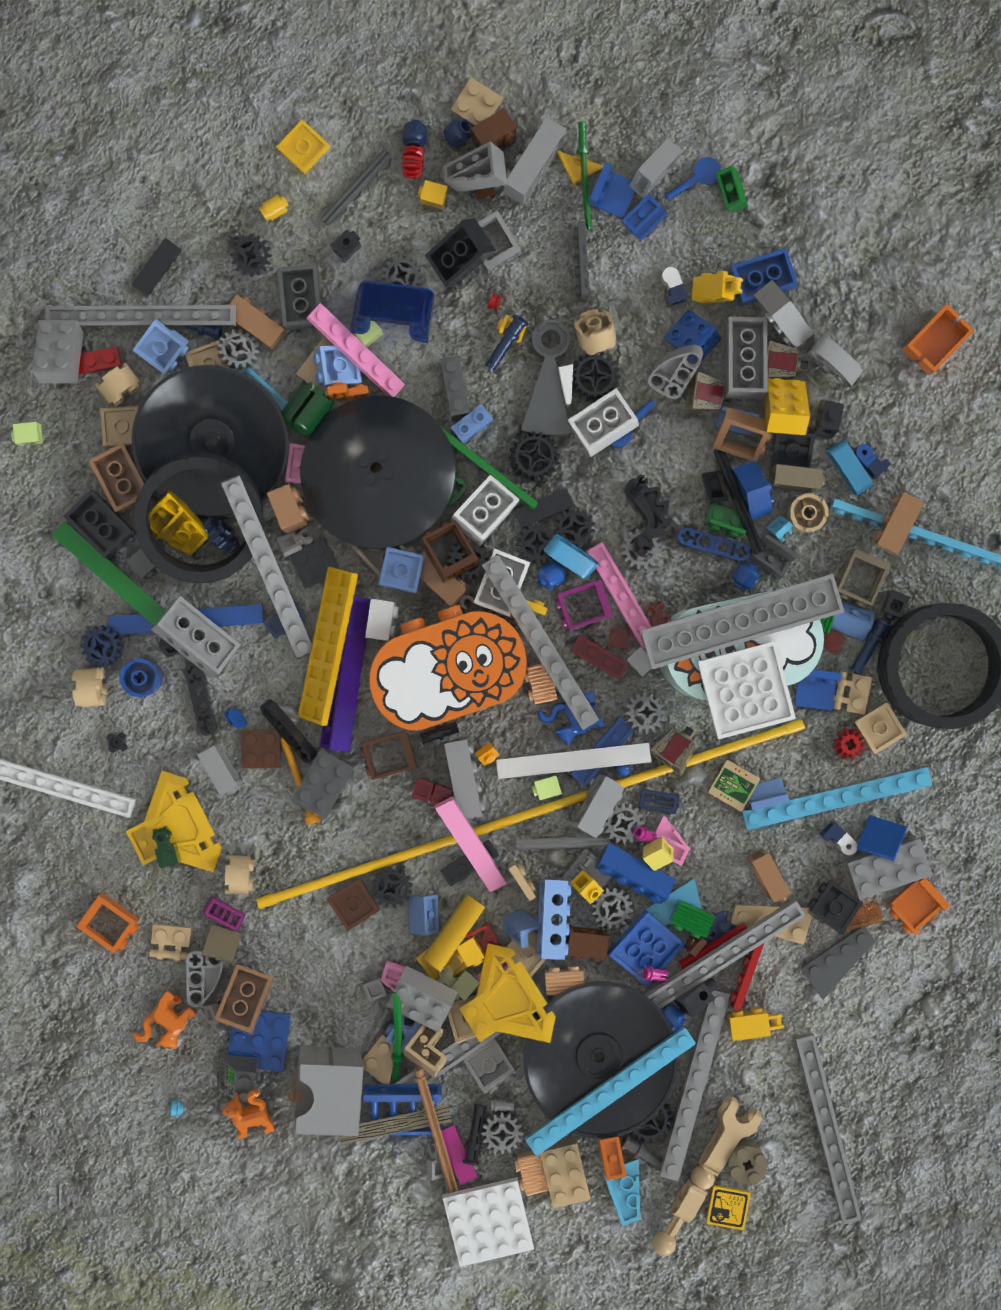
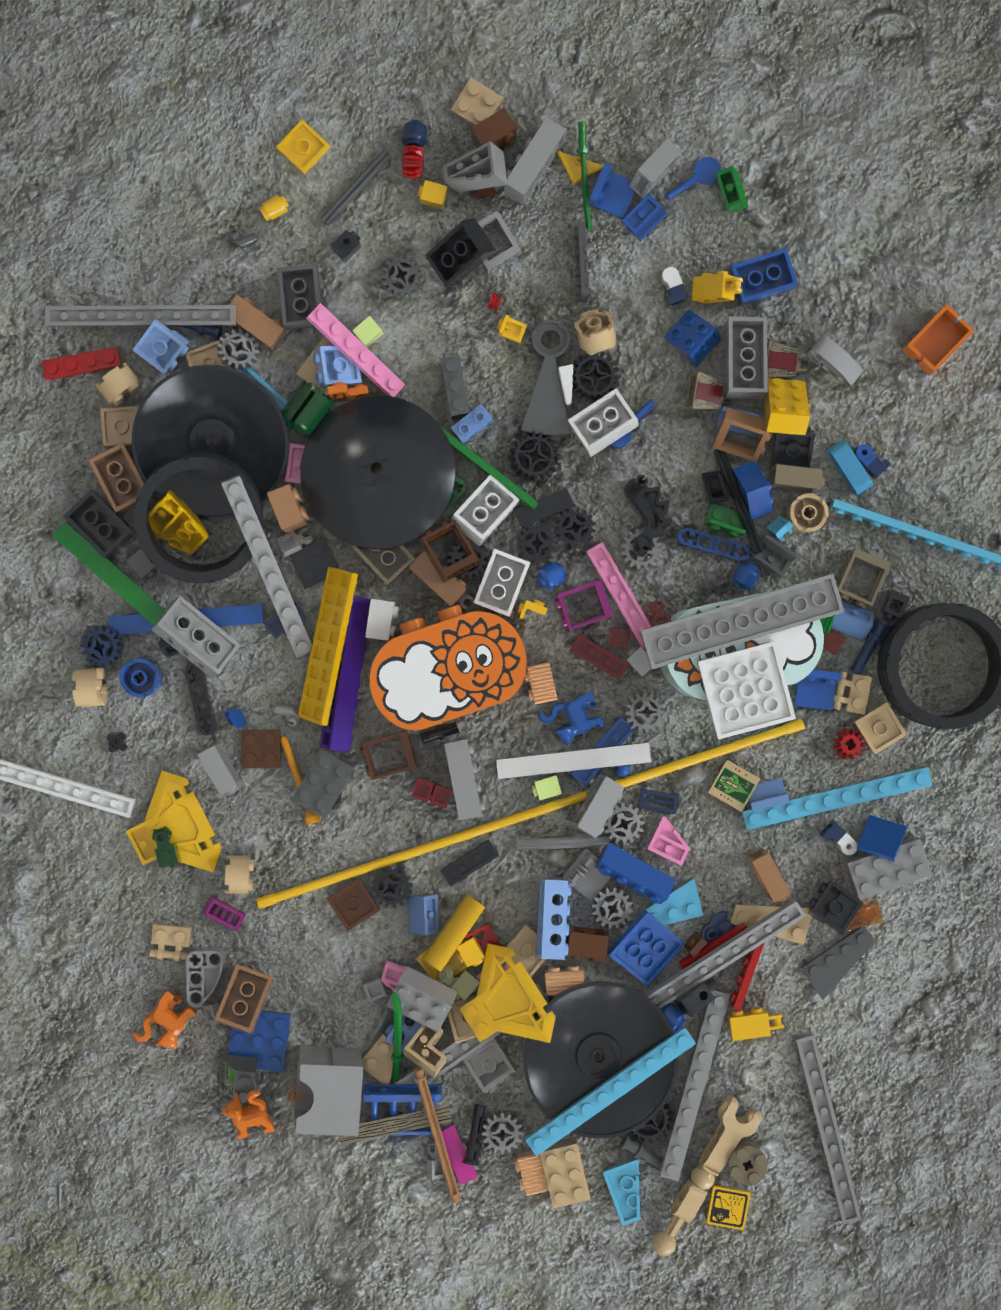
yellowish green brick [11,422,43,446] -> none
light grey brick [32,320,83,383] -> none
orange window [76,893,140,953] -> none
black tile [132,238,182,297] -> none
medium azure plate [170,1099,183,1118] -> none
dark tan piece [201,925,242,963] -> none
dark blue gear [203,516,240,554] -> none
black gear [230,234,272,277] -> none
black beam [260,699,317,763] -> none
clear blue windscreen [350,281,435,343] -> none
medium blue plate [378,547,425,594] -> none
bright pink tile [435,797,507,892] -> none
white plate [442,1177,534,1267] -> none
dark blue head [443,118,471,148] -> none
light orange plate [475,742,499,766] -> none
light grey plate [481,555,599,730] -> none
dark blue pin [485,314,528,371] -> none
light grey pin [490,1097,514,1113] -> none
medium blue panel [503,909,541,948] -> none
tan plate [508,860,537,901] -> none
dark azure beam [544,534,599,579] -> none
yellow brick [569,870,604,904] -> none
orange panel [598,1136,627,1181] -> none
dark pink pin [634,826,657,843] -> none
dark pink pin [642,966,668,982] -> none
light yellow panel [643,837,673,871] -> none
light grey beam [648,345,703,399] -> none
torso [651,726,695,776] -> none
green brick [669,899,715,939] -> none
light grey wedge [754,280,814,348] -> none
black torso [814,400,844,439] -> none
medium nougat brick [873,492,925,556] -> none
orange panel [887,878,951,936] -> none

